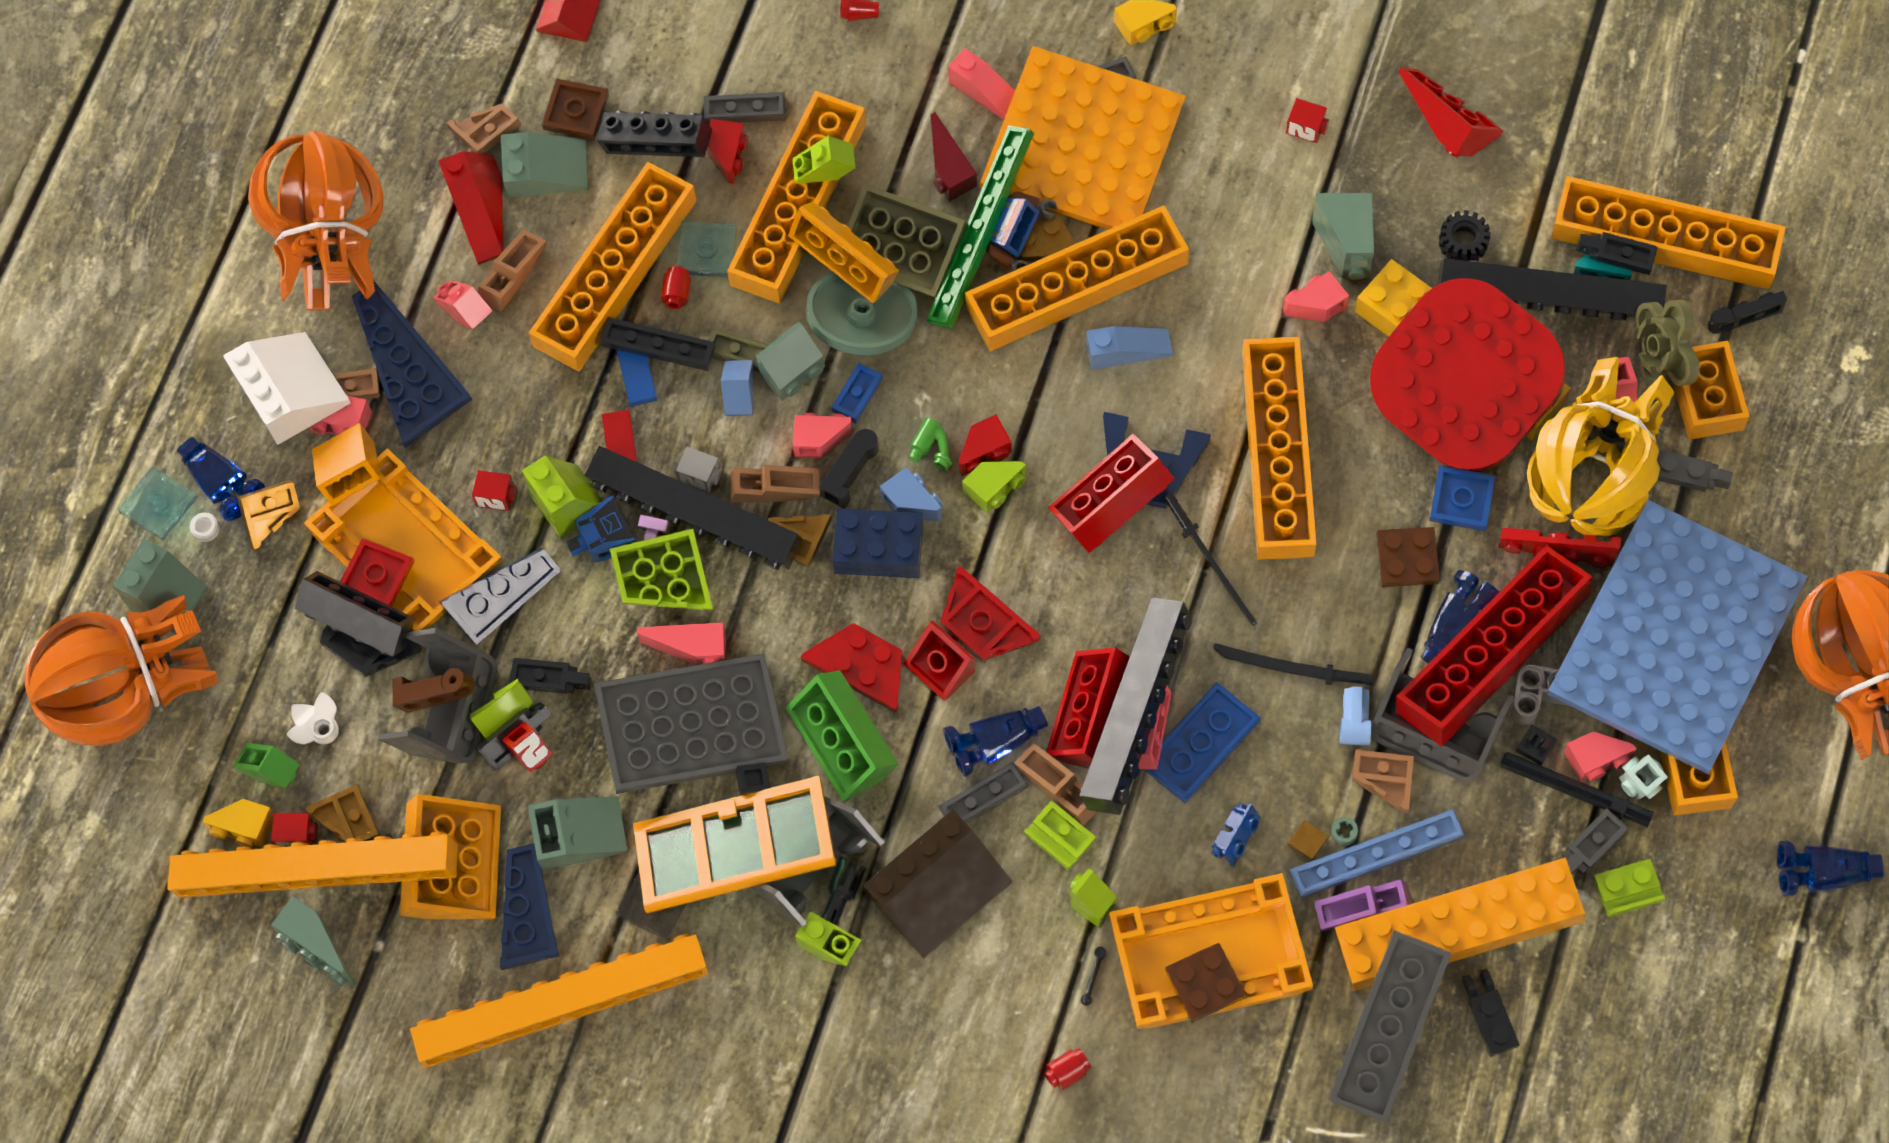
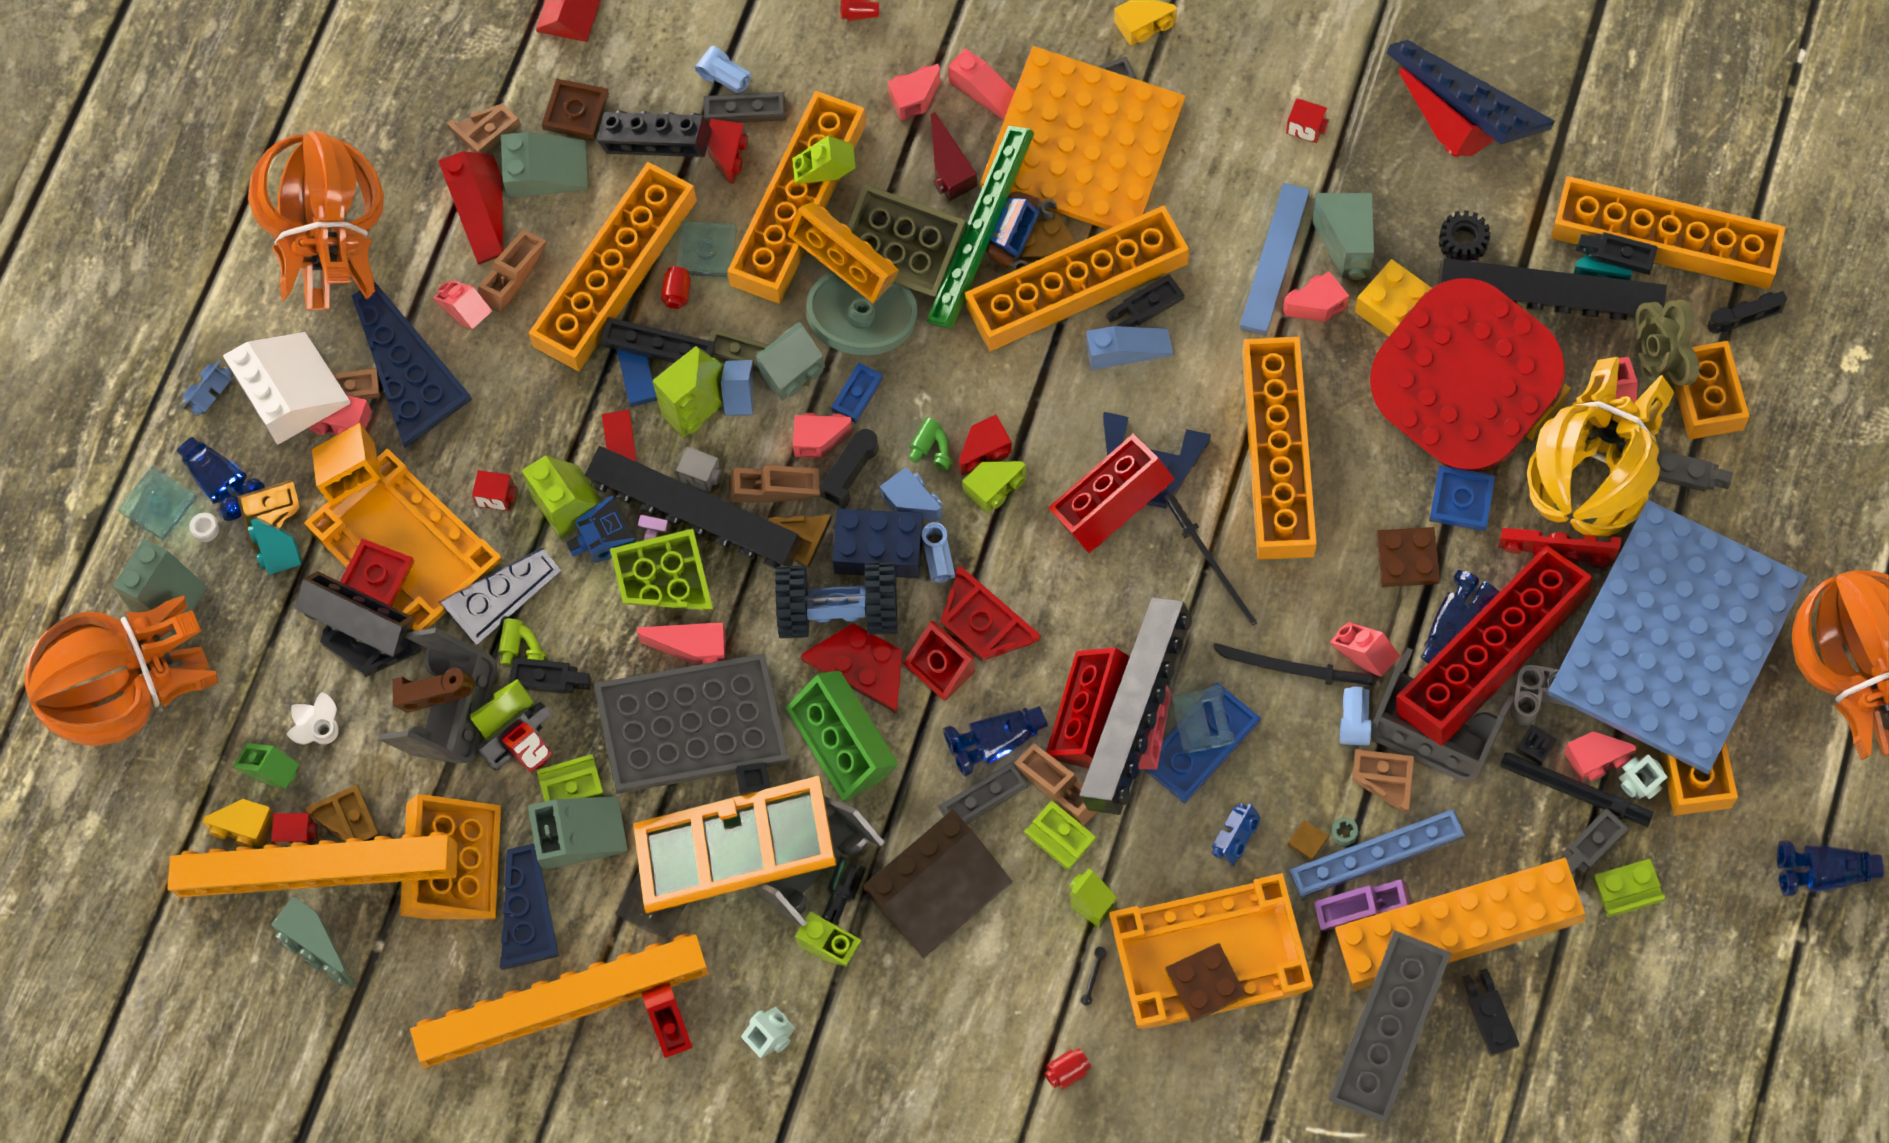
none -> medium blue hinge [182,360,233,416]
none -> teal slope [248,517,303,575]
none -> lime plant [498,619,547,667]
none -> lime plate [536,754,604,802]
none -> red slope [641,982,693,1058]
none -> lime wedge [652,346,724,438]
none -> light blue piece [695,46,752,94]
none -> light aqua brick [741,1007,795,1058]
none -> black plate [775,561,898,639]
none -> coral slope [888,64,941,121]
none -> light blue piece [922,522,955,583]
none -> black hinge [1106,274,1184,327]
none -> clear light blue plate [1171,686,1235,754]
none -> medium blue tile [1240,183,1310,336]
none -> coral slope [1330,622,1400,677]
none -> dark blue wing [1387,40,1555,145]

